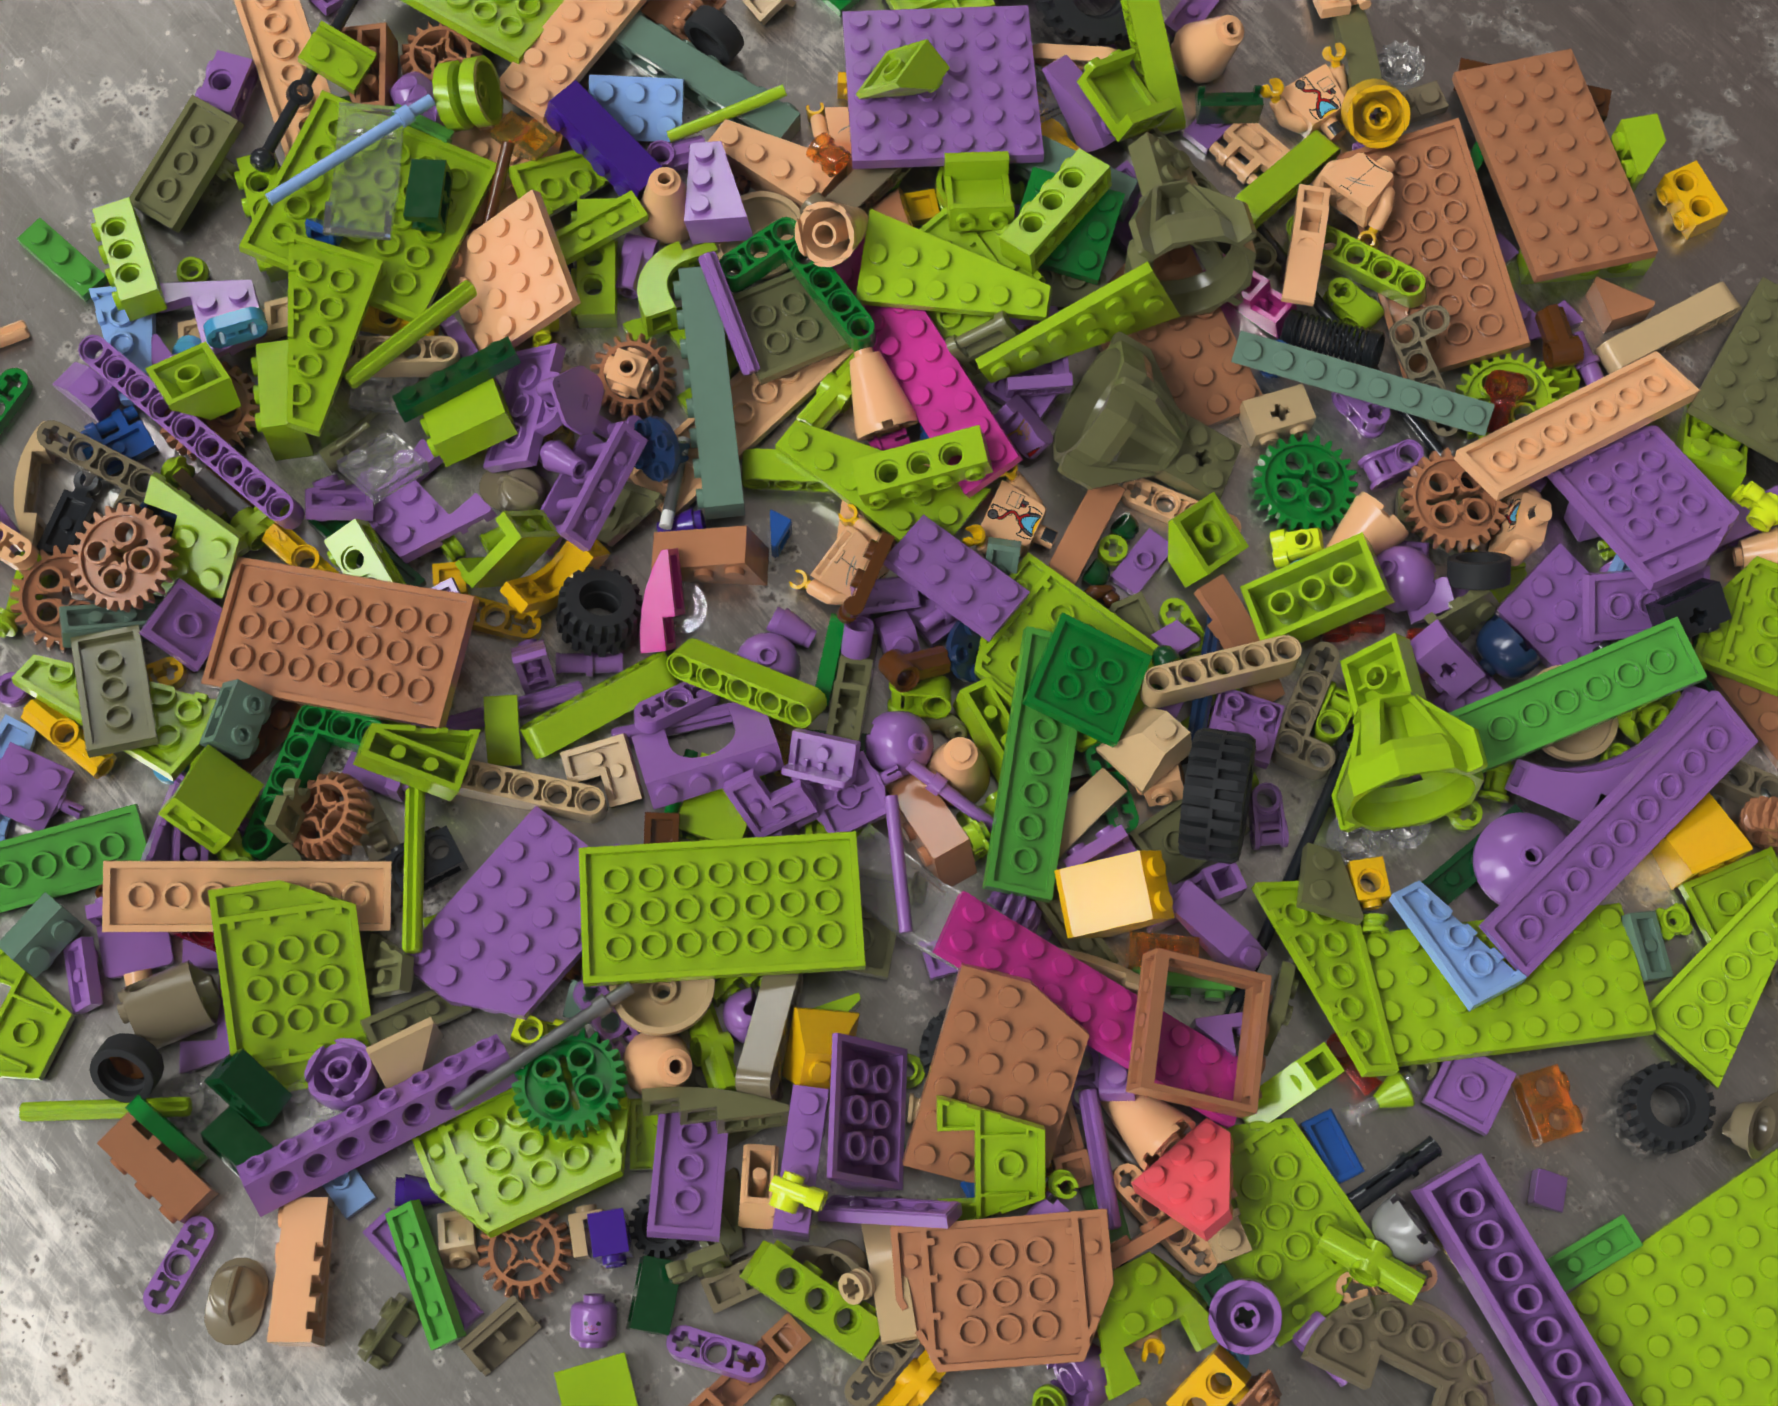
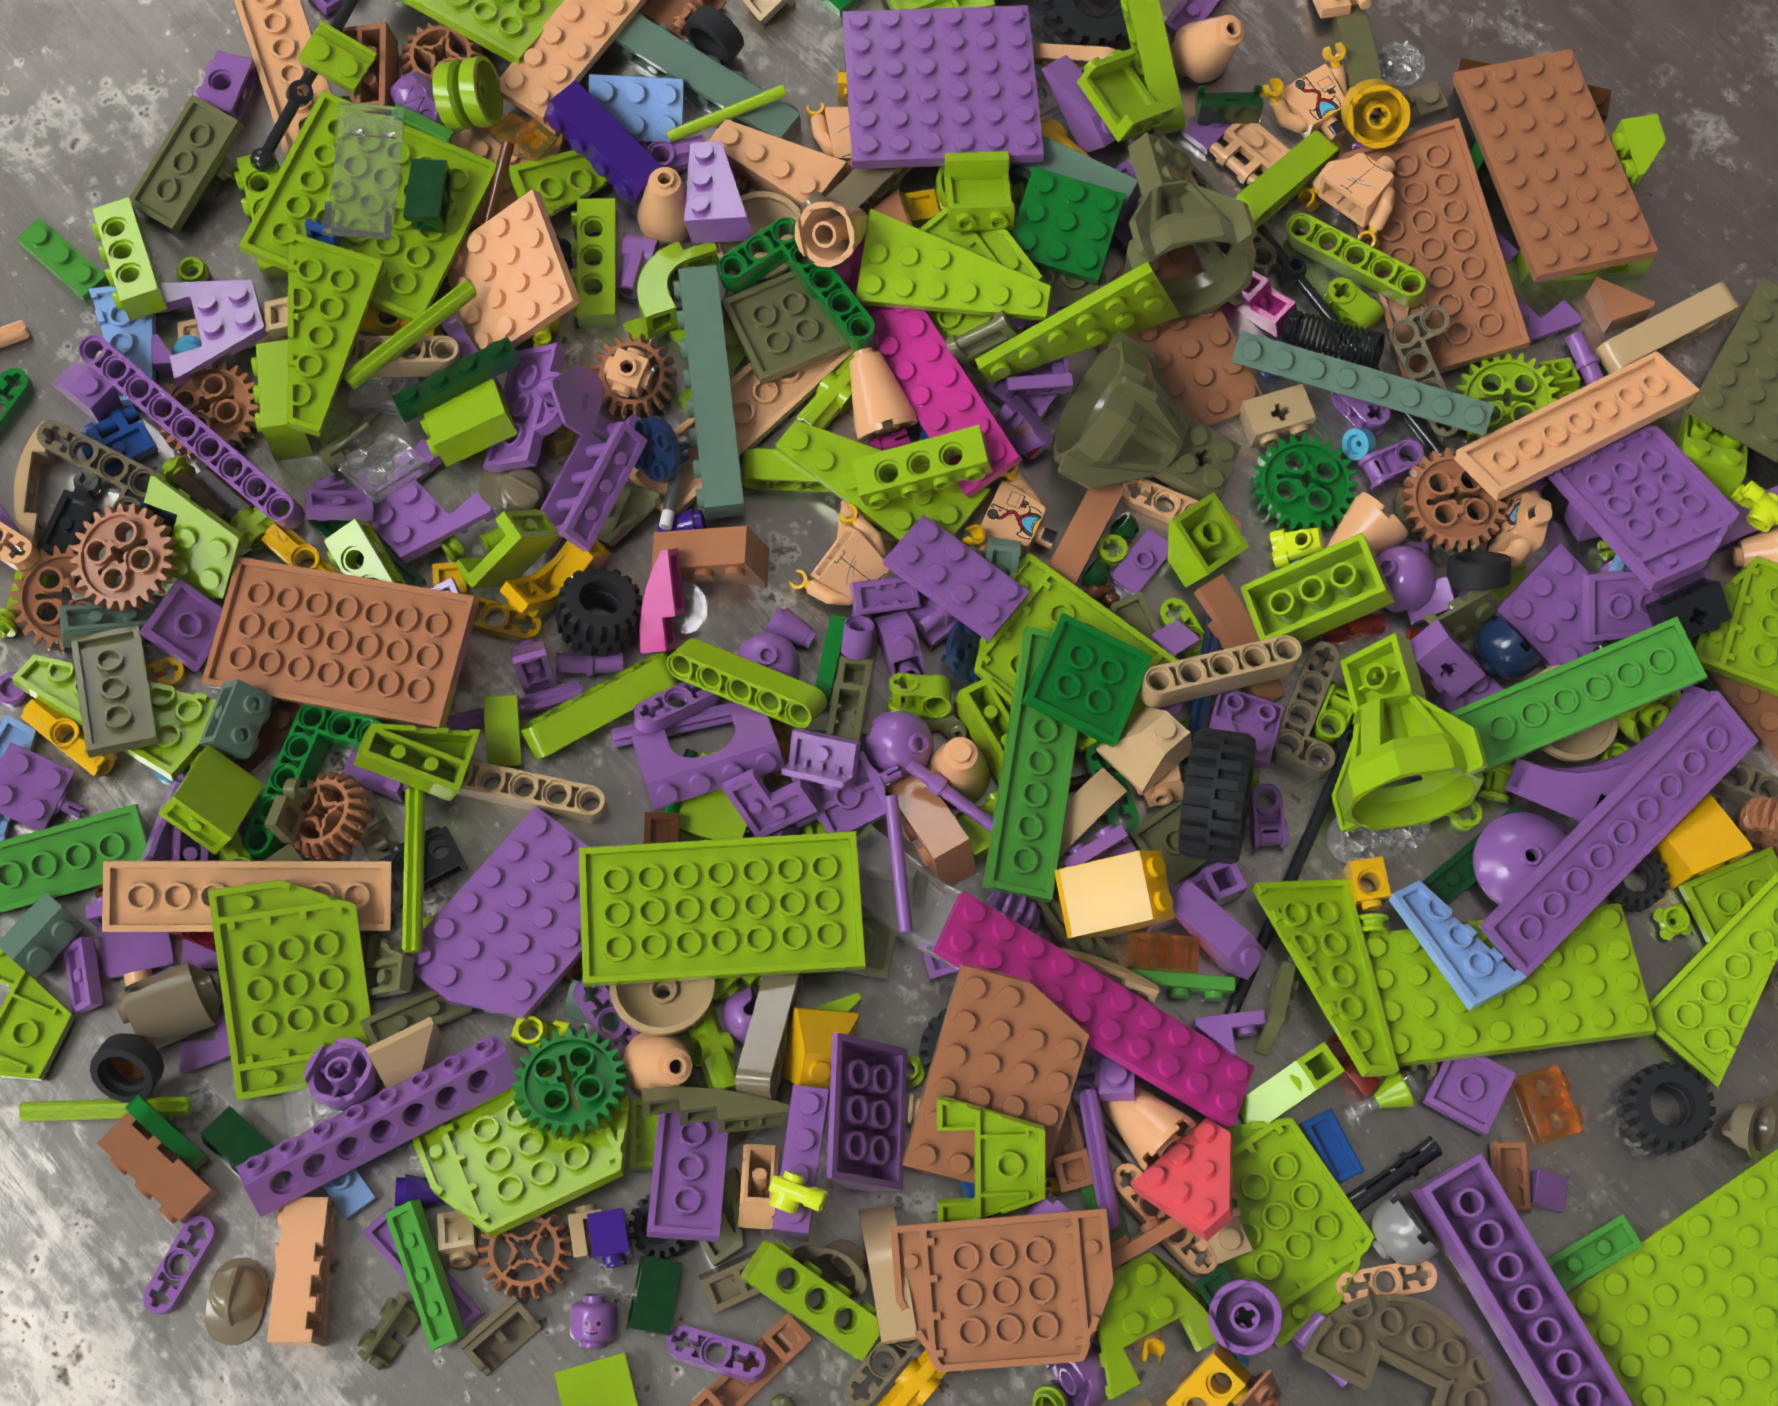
lime slope [145,341,241,420] -> none
dark azure beam [203,307,268,348] -> none
dark green hinge [204,1048,293,1128] -> none
light blue bar [265,94,435,206] -> none
flat silver bar [448,982,635,1111] -> none
medium lavender cone [539,440,588,479] -> none
lime plate [555,190,649,265] -> none
tan plate [560,733,645,808] -> none
olive plate [665,1241,733,1285] -> none
medium lavender axle [698,251,760,376] -> none
blue slope [770,510,792,558] -> none
clear orange wheel [806,132,851,177] -> none
medium lavender tile [817,1195,962,1229] -> none
reddish brown plate [837,532,895,624] -> none
tan bush [838,1267,875,1305] -> none
lime slope [856,39,950,99] -> none
reddish brown piece [878,645,951,692] -> none
lime plate [962,817,991,852] -> none
lime brick [999,148,1112,275] -> none
lime pin [1047,1169,1078,1199] -> none
nougat window [1126,948,1273,1118] -> none
dark green hinge [1152,645,1181,666] -> none
light nougat slope [1281,184,1331,307] -> none
olive wing [1296,843,1364,926] -> none
lime piece [1315,1221,1427,1305] -> none
clear red pin [1485,370,1528,433] -> none
reddish brown piece [1535,304,1584,369] -> none
sand green plate [1621,911,1674,982] -> none
yellow brick [1655,160,1729,240] -> none
none -> medium azure tile [1342,427,1376,461]
none -> nougat plate [1490,1141,1532,1214]
none -> black tyre [1607,853,1669,912]

